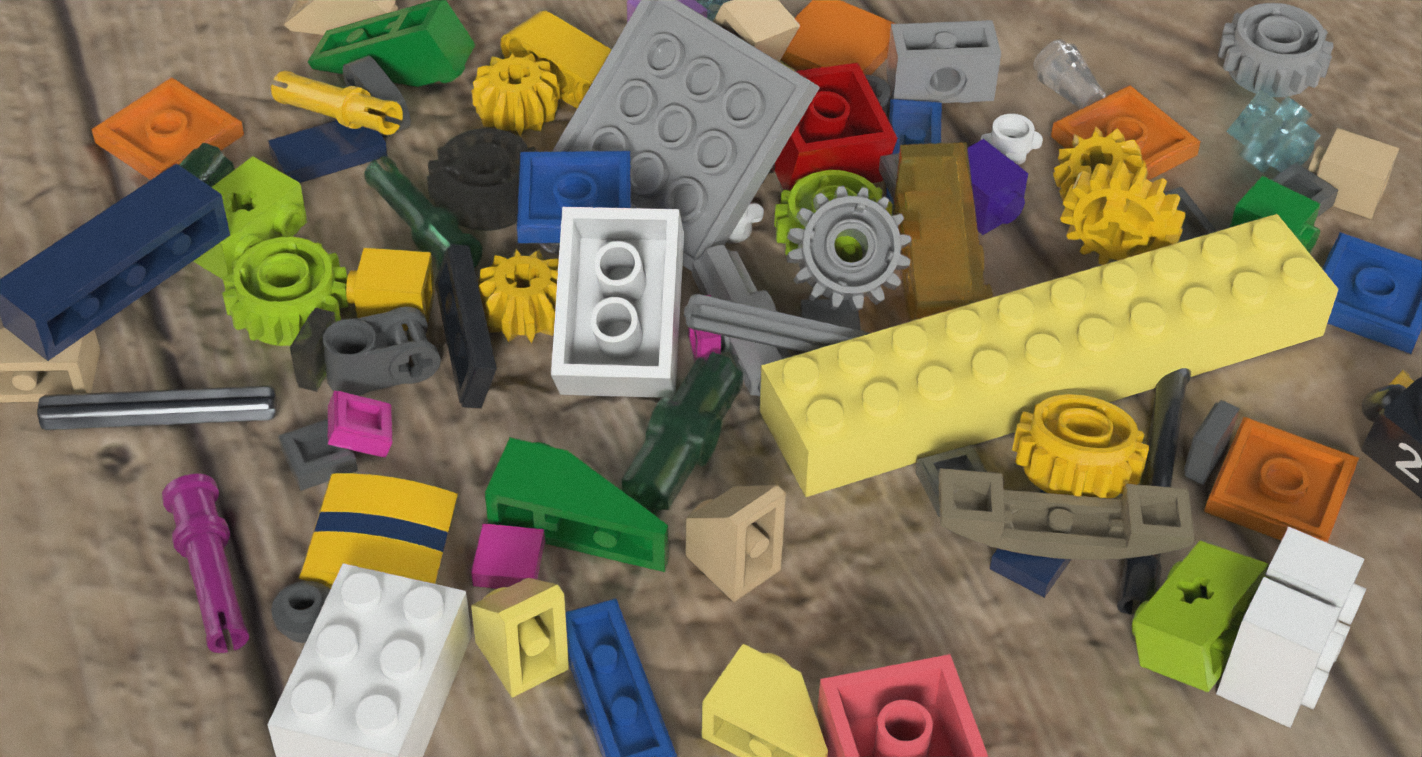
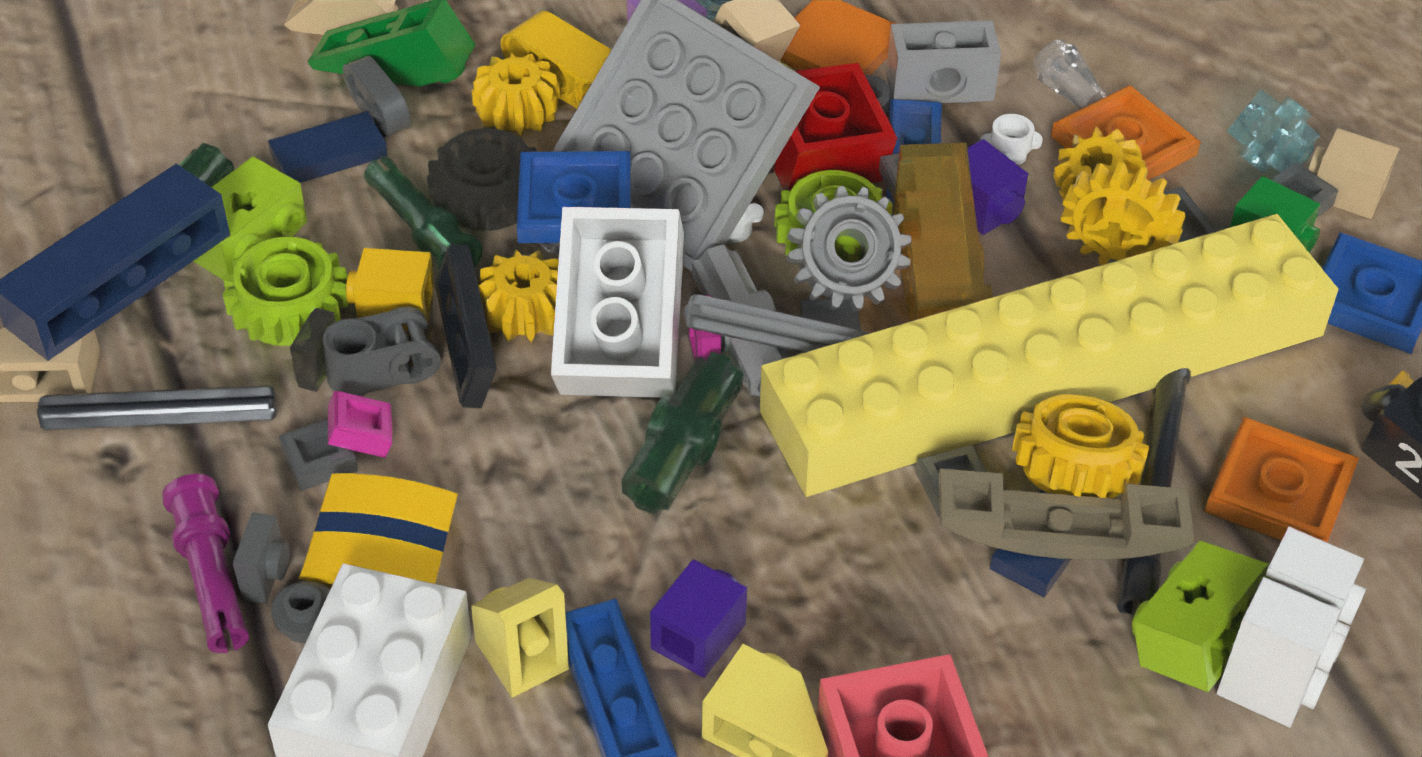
orange tile [91,77,244,180] -> none
yellow pin [271,70,403,135] -> none
dark pink tile [471,523,545,589] -> none
green slope [485,437,668,572] -> none
tan slope [686,485,786,602] -> none
dark grey tile [1184,400,1240,485] -> none
light grey gear [1218,3,1333,97] -> none
none -> dark grey plate [233,512,290,604]
none -> dark purple brick [650,559,747,678]

